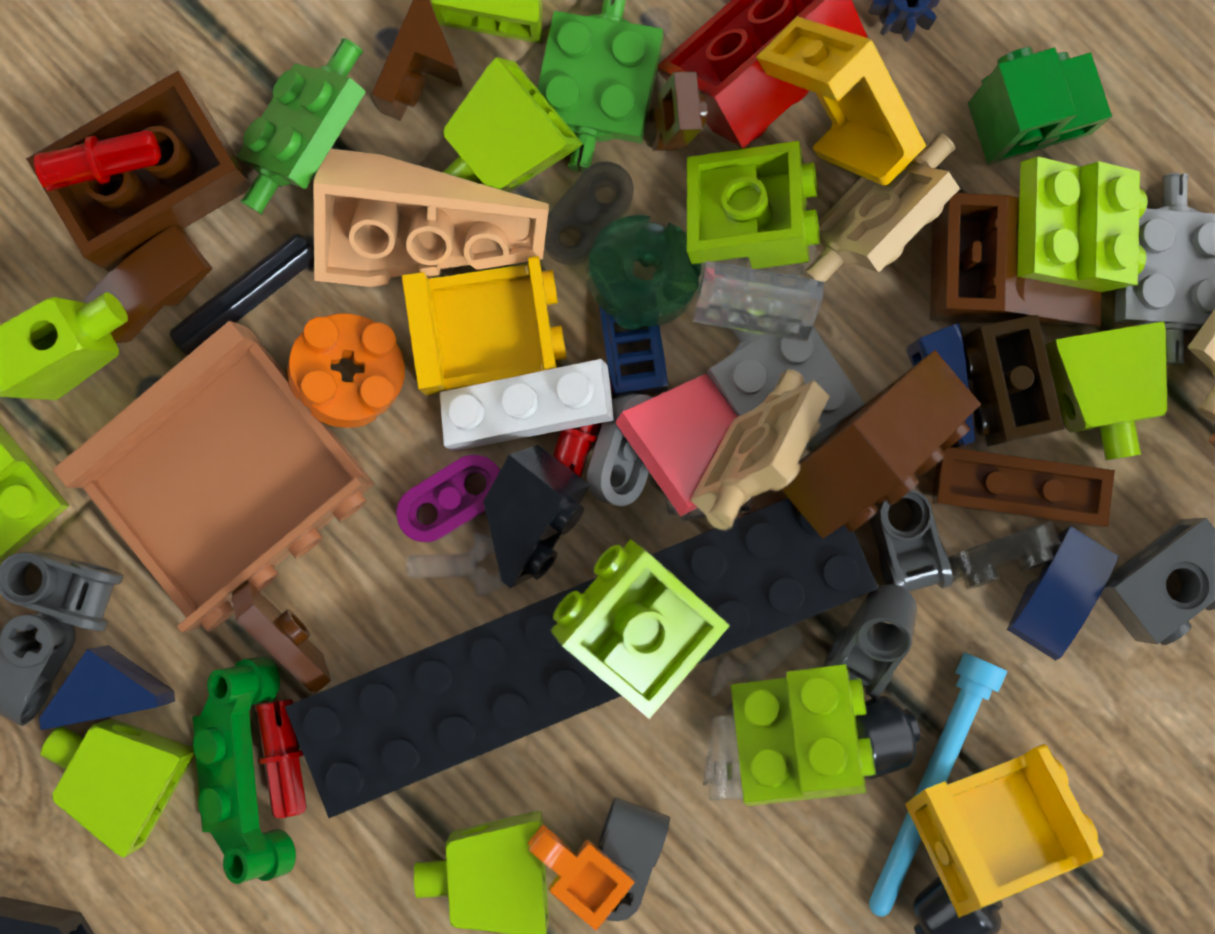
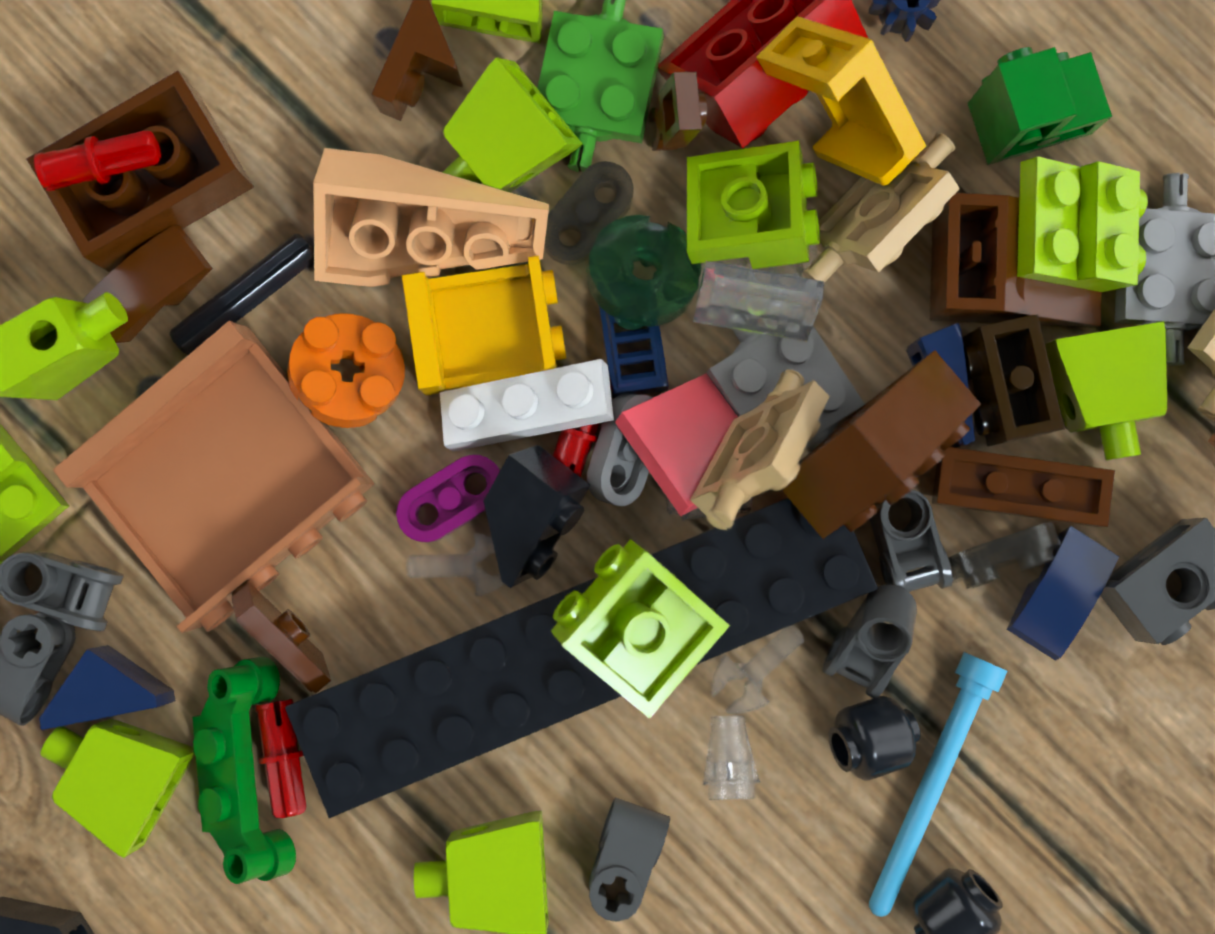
bright green plate [236,38,366,215] -> none
orange plate [527,824,635,931] -> none
lime plate [731,664,875,806] -> none
yellow panel [905,744,1103,918] -> none

